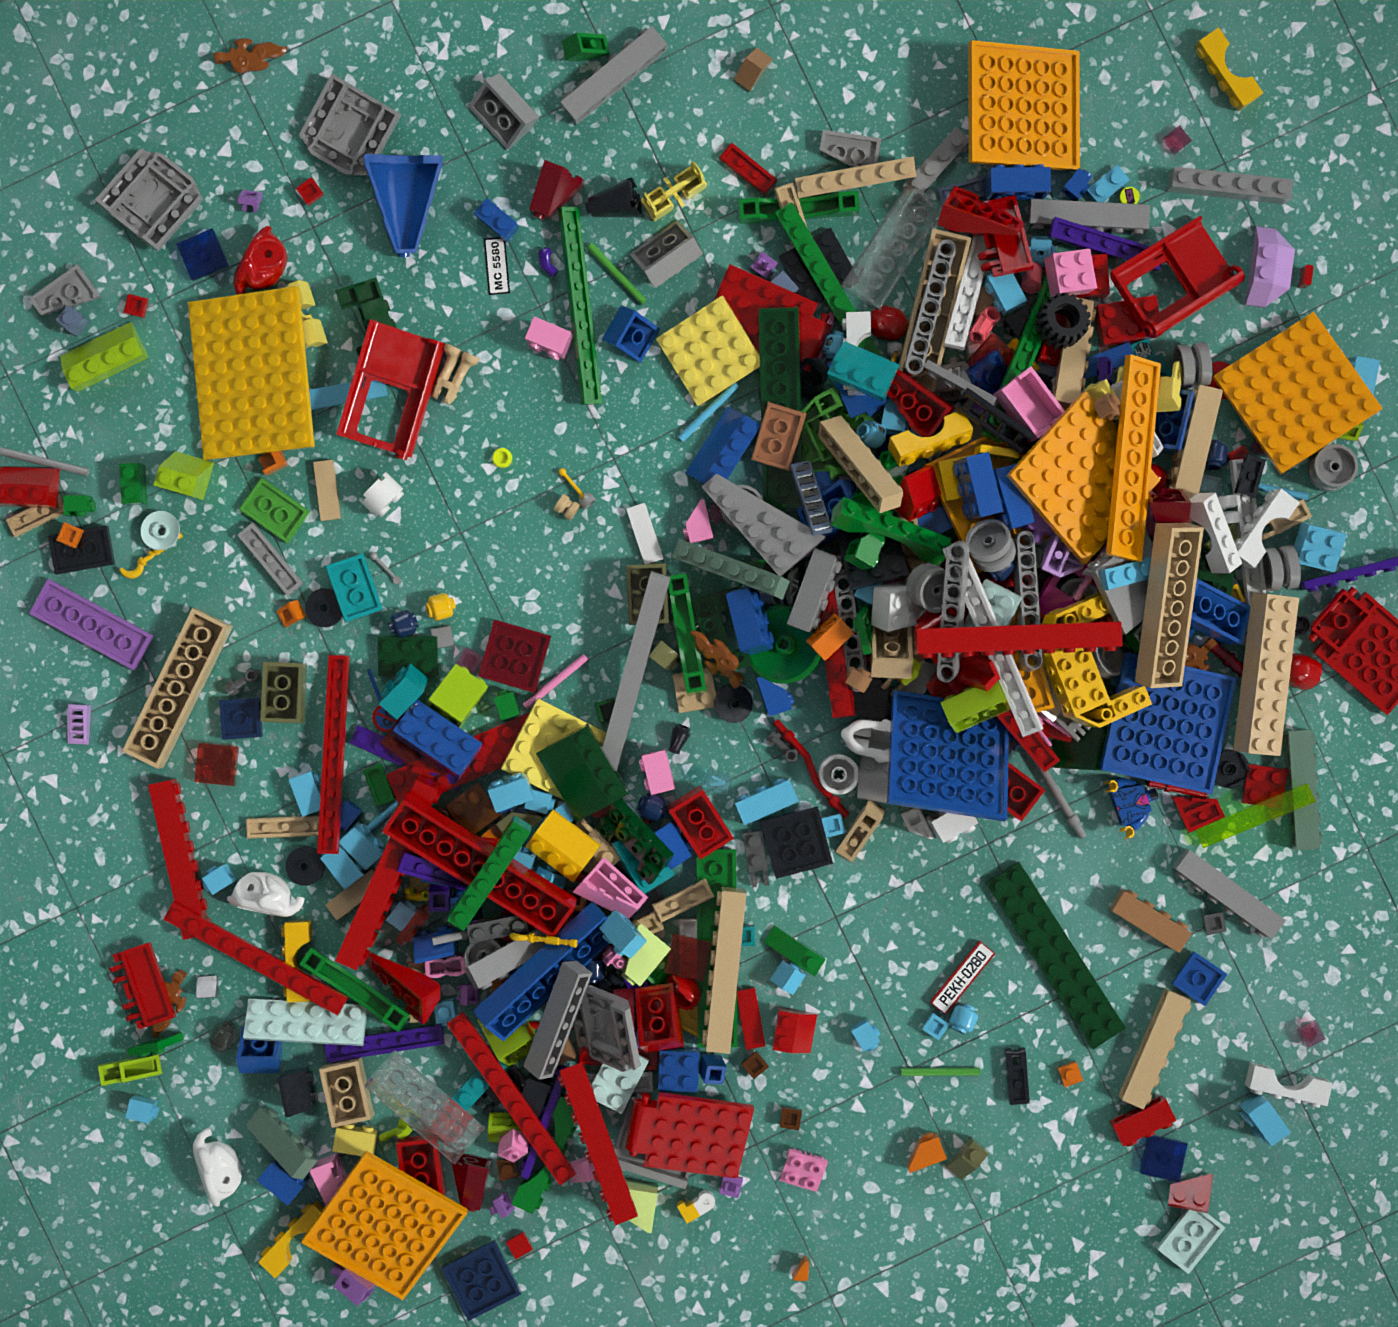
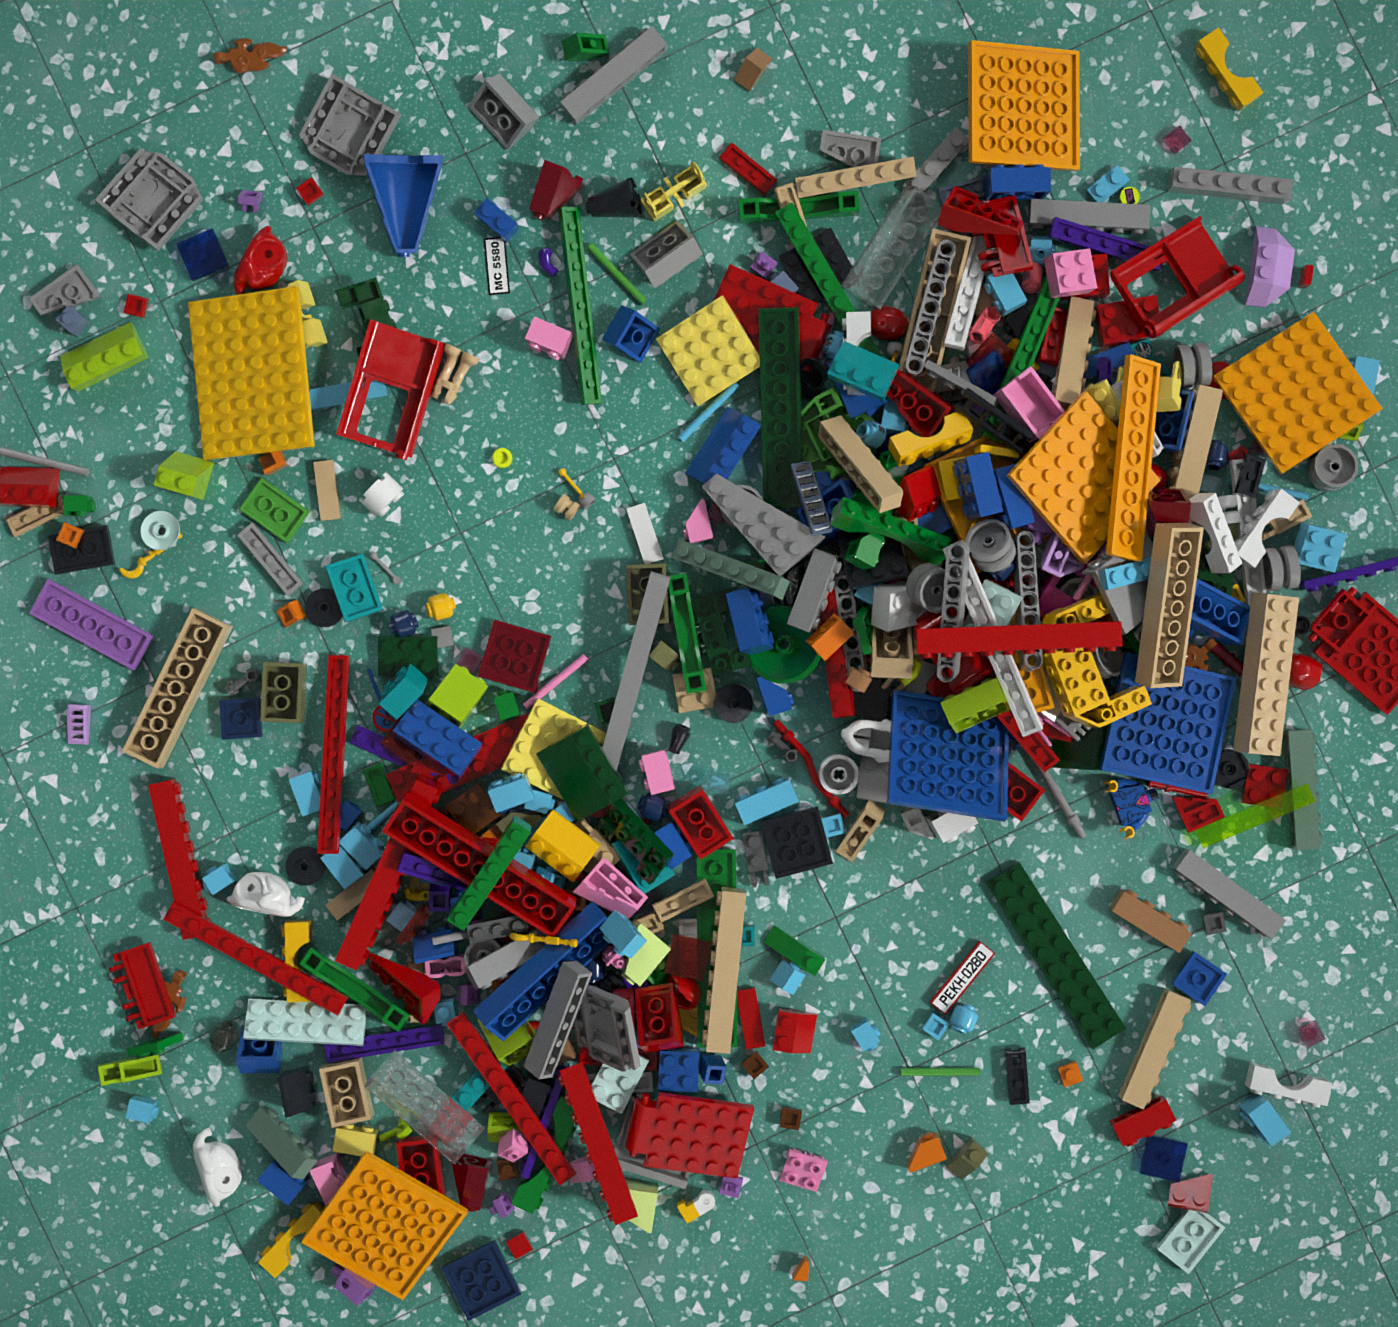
green brick [119,463,147,505] -> none
clear red plate [194,742,239,786] -> none
slope [196,975,219,998] -> none
tan tile [246,815,319,839] -> none
dark orange piece [690,630,744,689] -> none
nougat tile [751,402,807,471] -> none
red panel [956,655,1000,692] -> none
black tyre [1035,293,1091,349] -> none
blue brick [1061,168,1092,201] -> none
medium nougat plate [1094,393,1121,420] -> none

